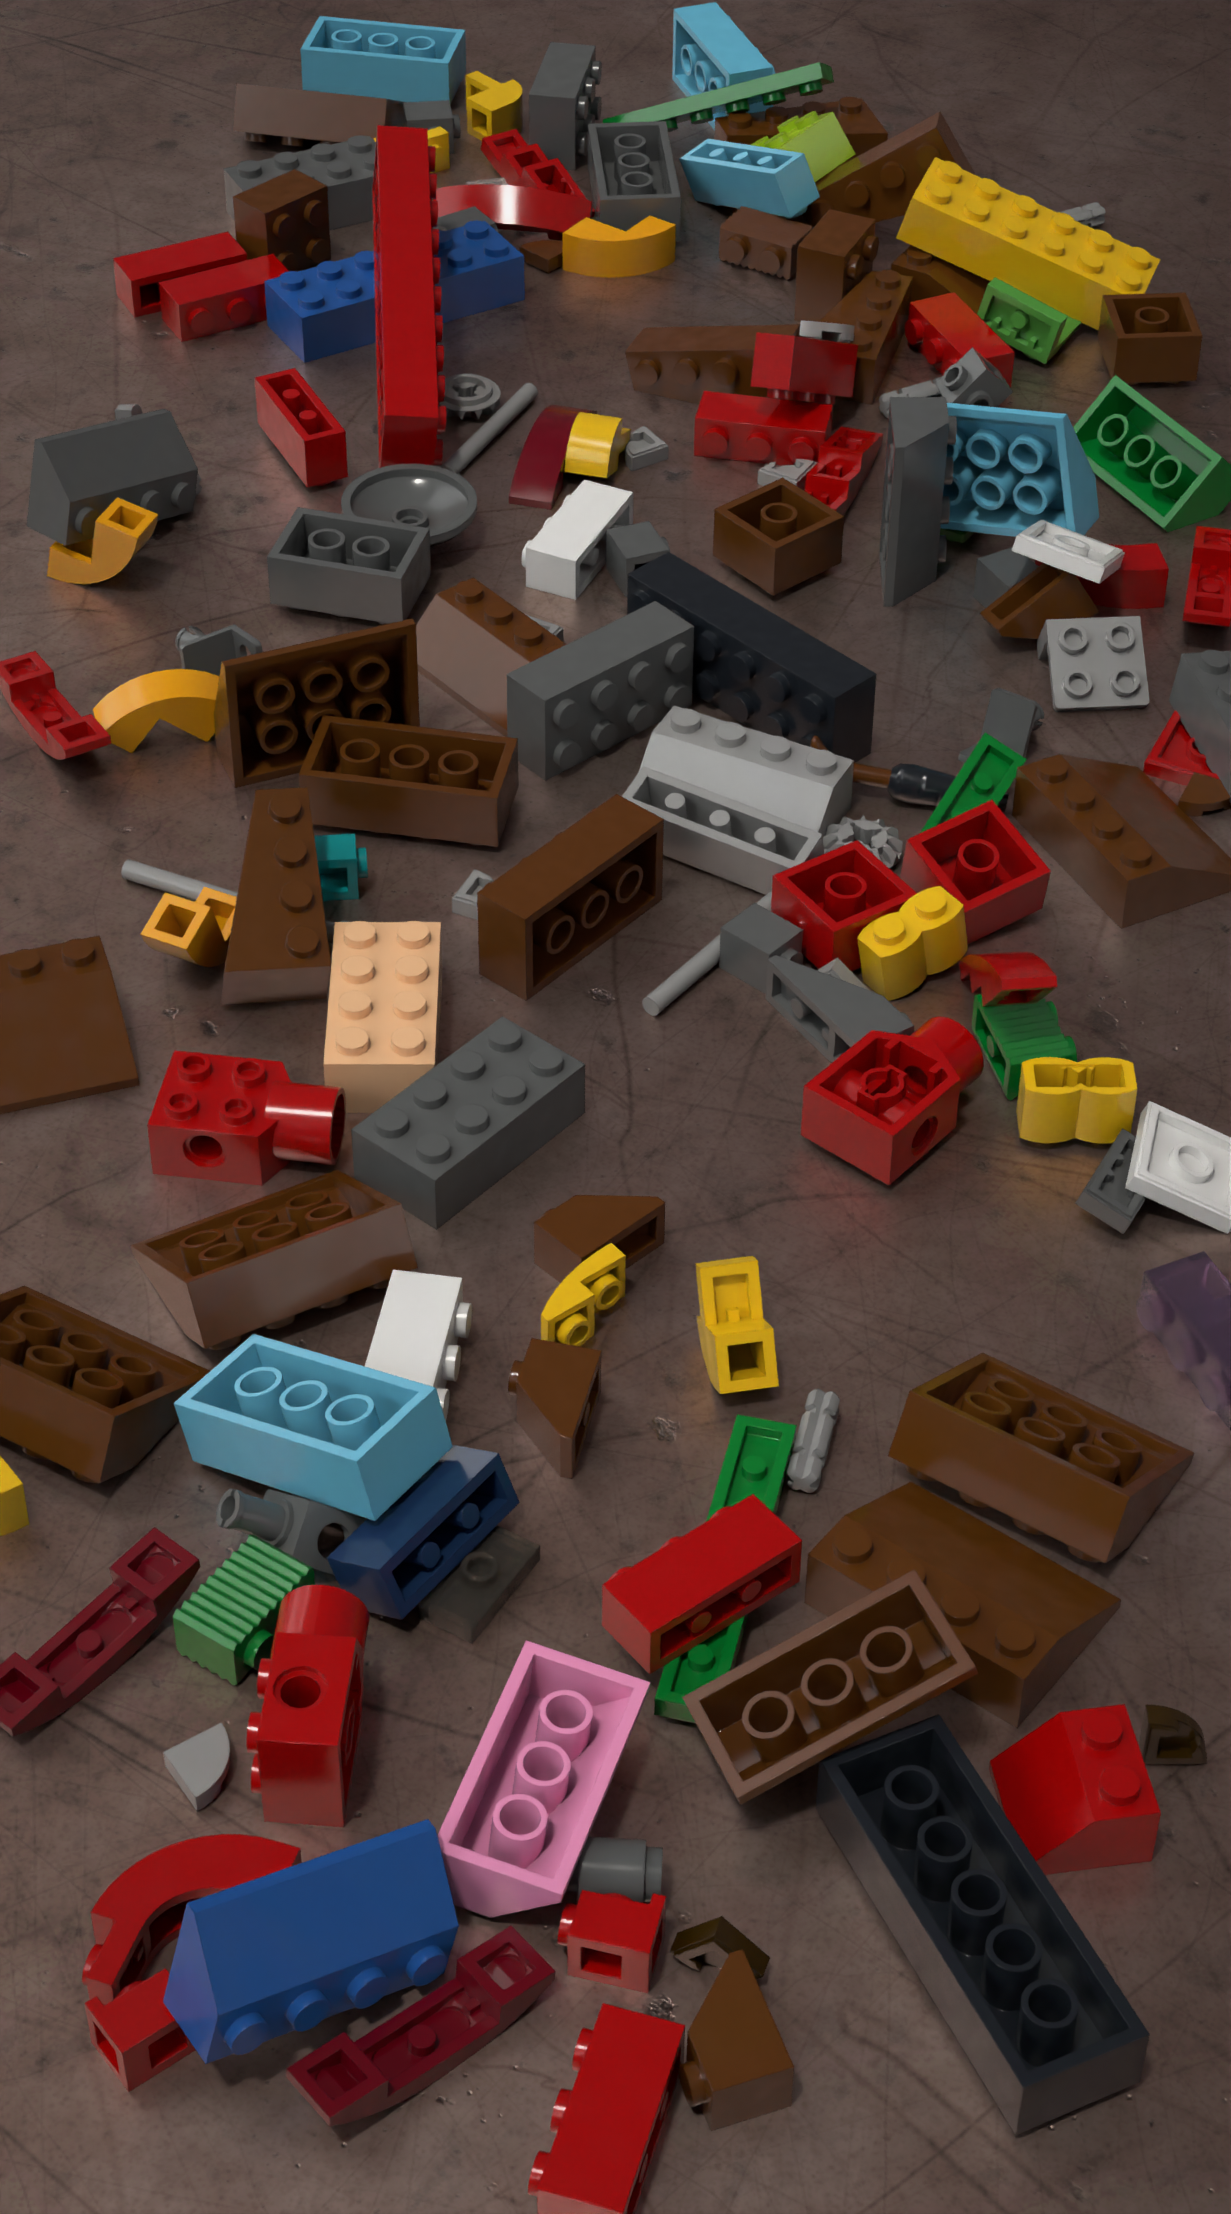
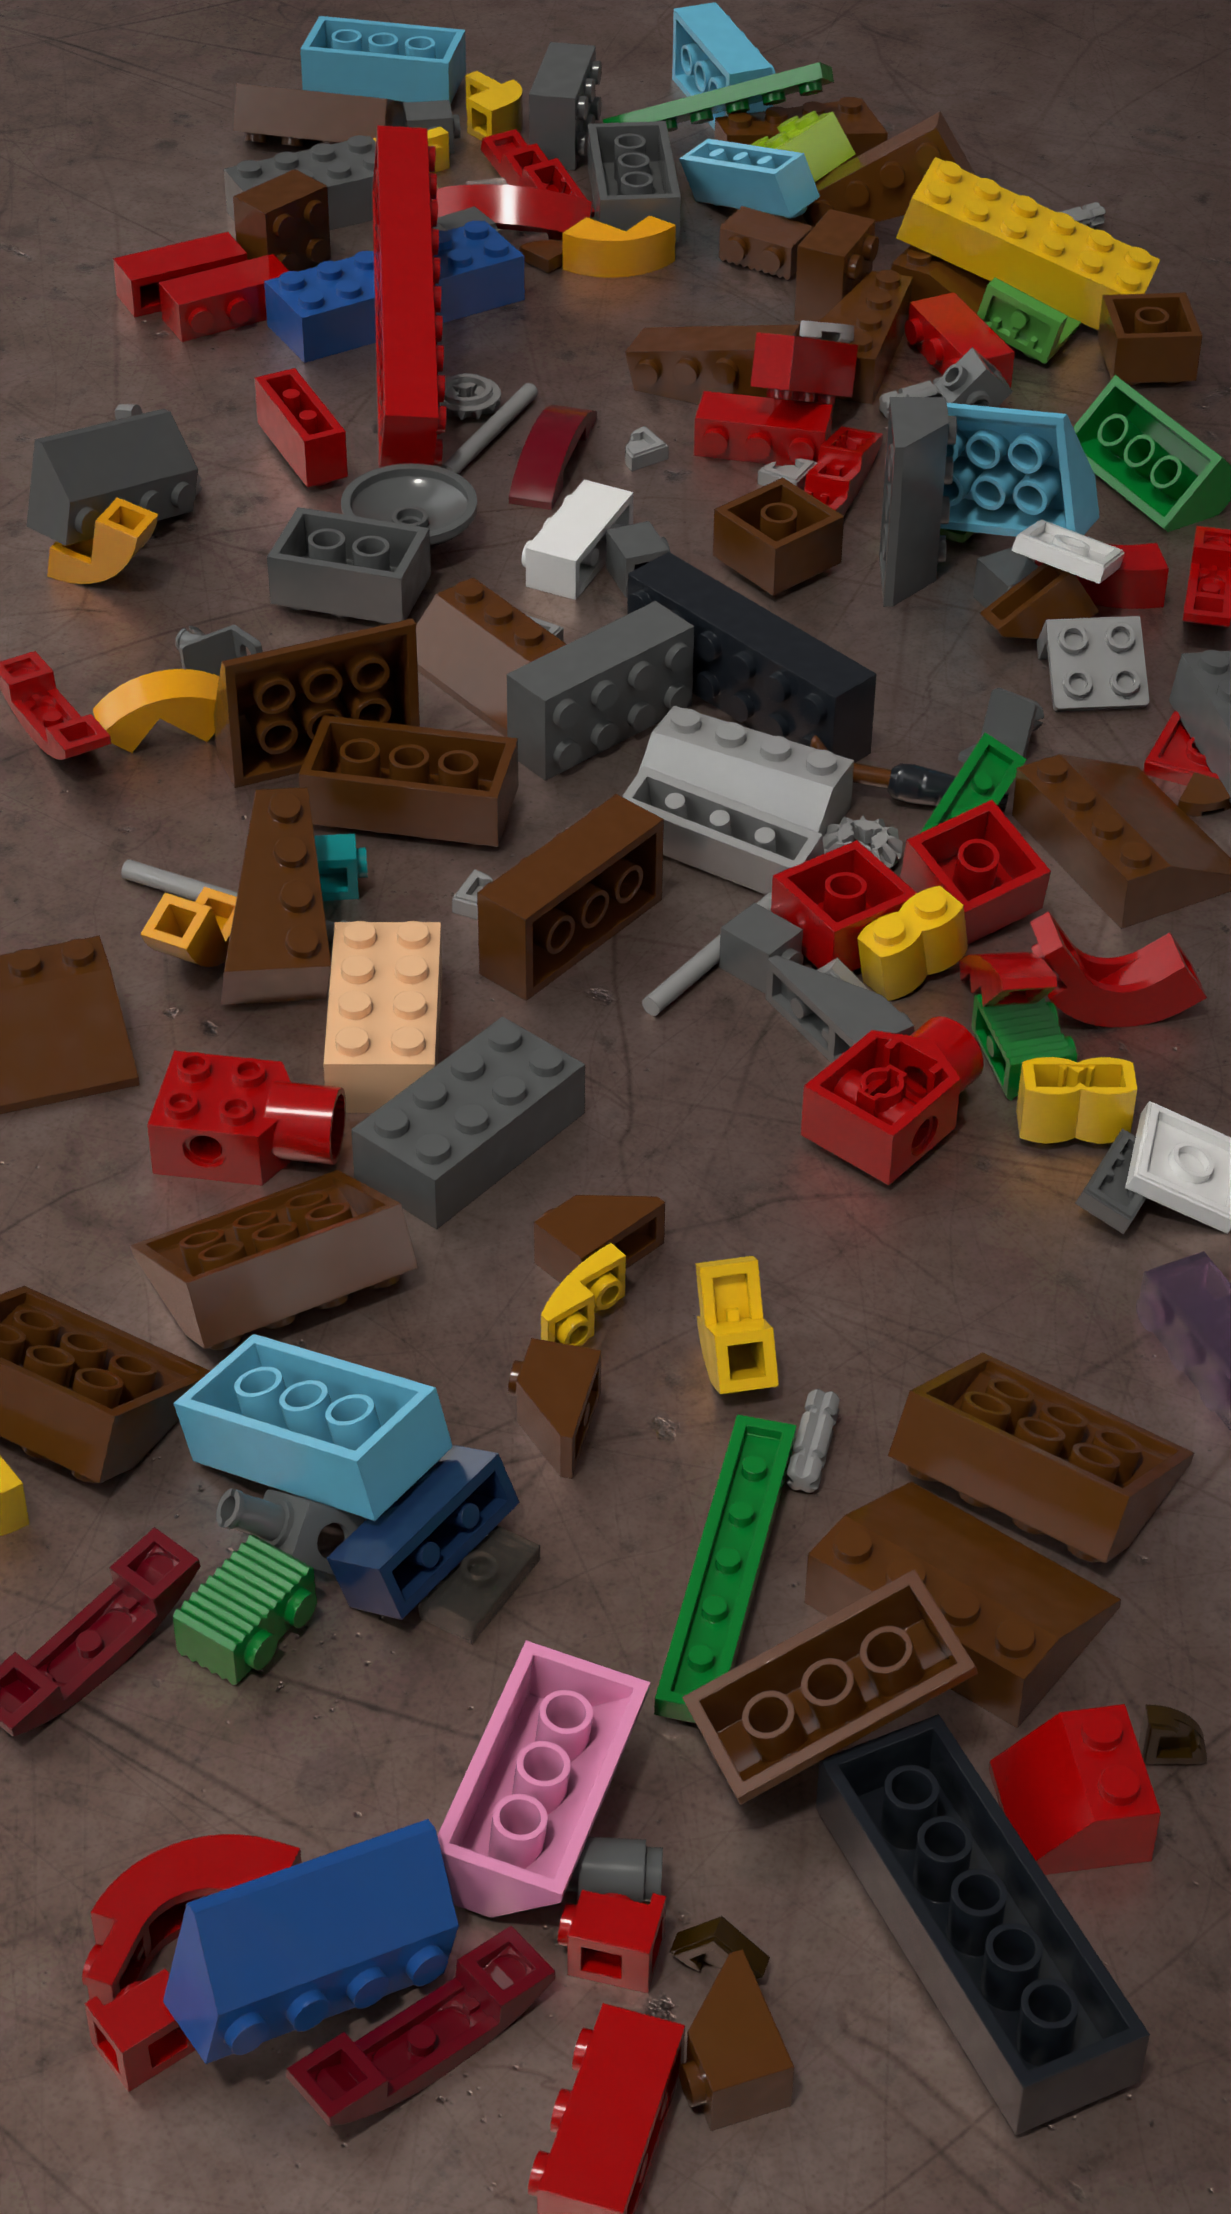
light grey tile [163,1722,231,1811] -> none
red brick [246,1585,370,1827] -> none
white brick [365,1270,472,1421] -> none
yellow brick [564,412,631,478] -> none
red brick [602,1494,802,1674] -> none
none -> red arch [1030,911,1207,1027]

